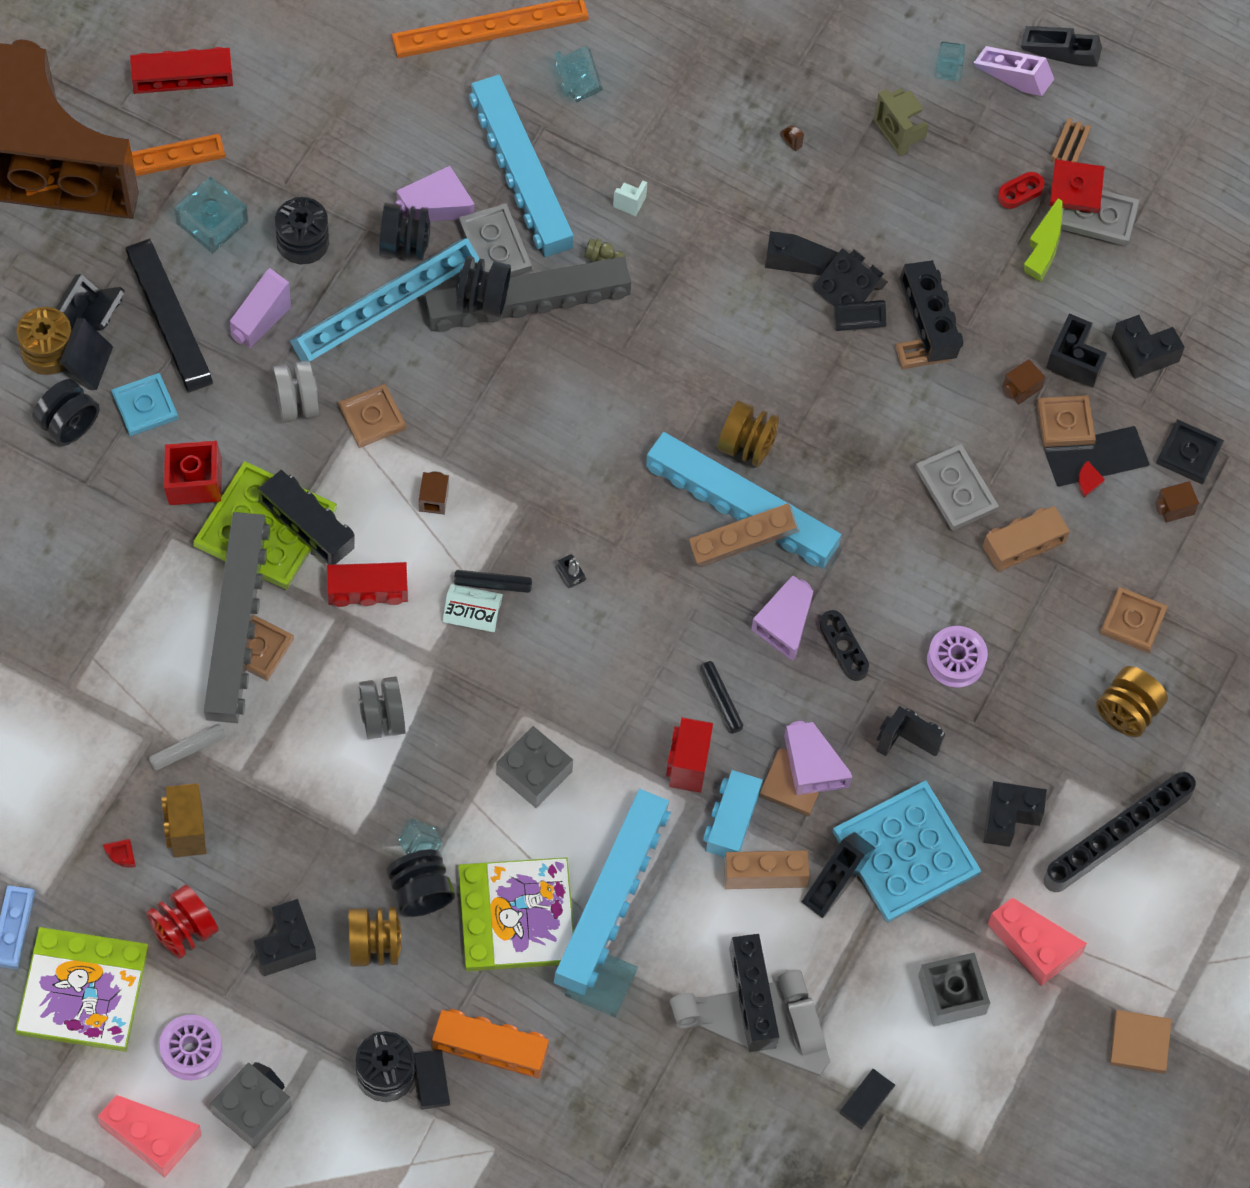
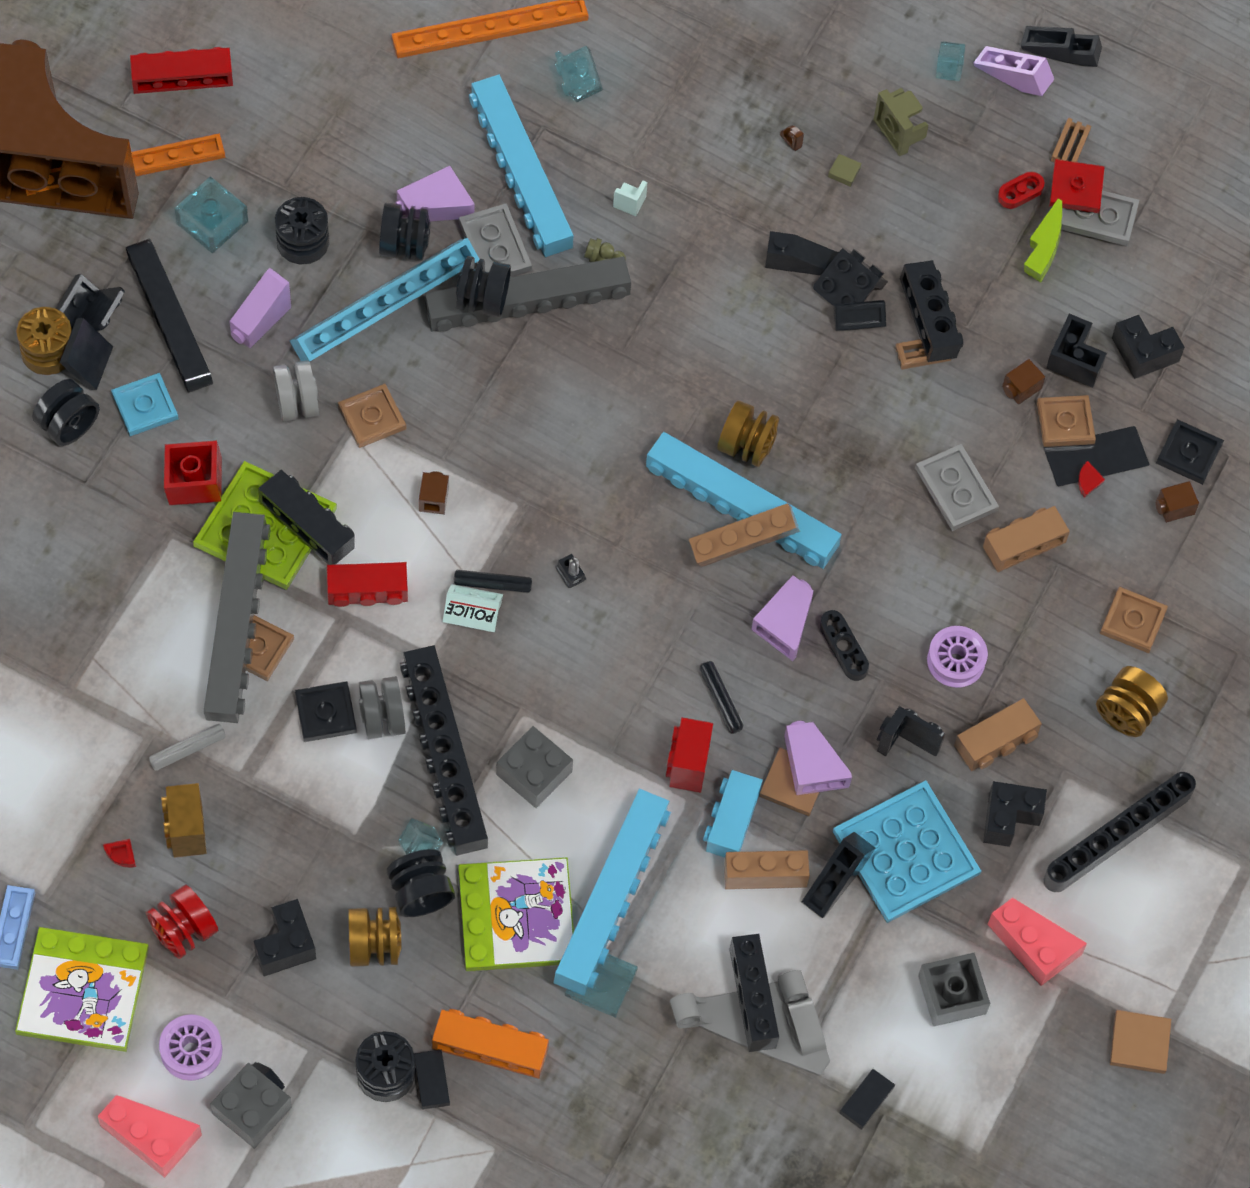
none -> black tile [295,681,357,742]
none -> black brick [400,645,488,856]
none -> olive tile [828,154,862,187]
none -> medium nougat brick [954,698,1042,771]

